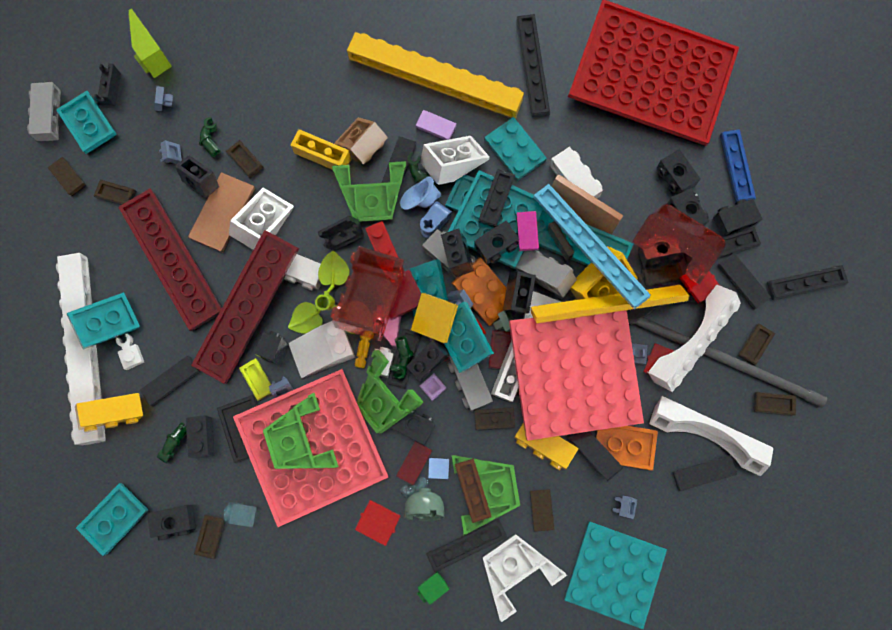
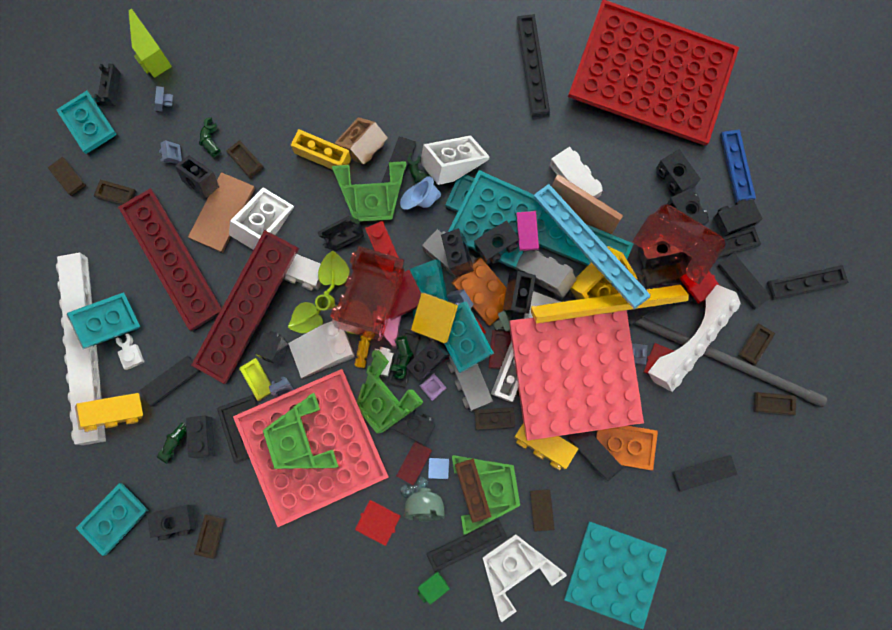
light grey brick [27,82,61,141] -> none
clear light blue bracket [223,502,257,527] -> none
yellow brick [347,32,524,118] -> none
lavender tile [416,110,456,140] -> none
medium blue piece [420,201,452,238] -> none
black tile [478,169,515,228] -> none
teal plate [484,117,547,181] -> none
dark brown tile [547,221,574,261] -> none
sand blue tile [613,496,637,519] -> none
white arch [649,396,773,476] -> none

